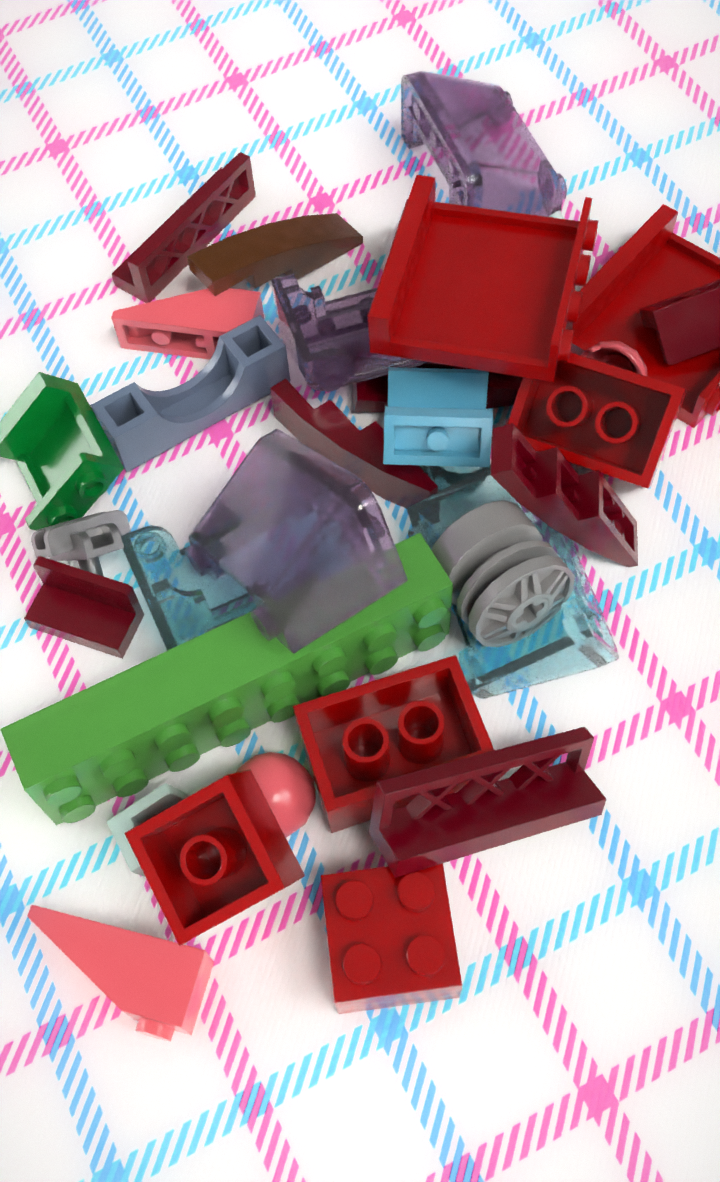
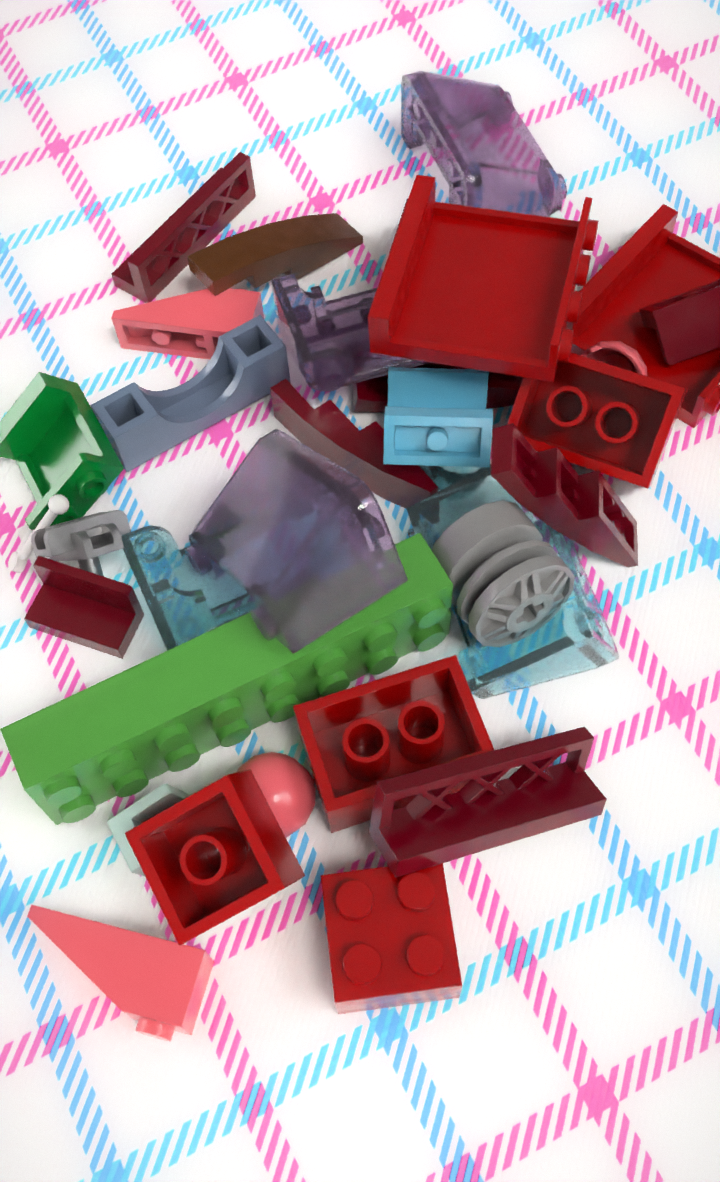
none -> white hinge [8,494,69,573]

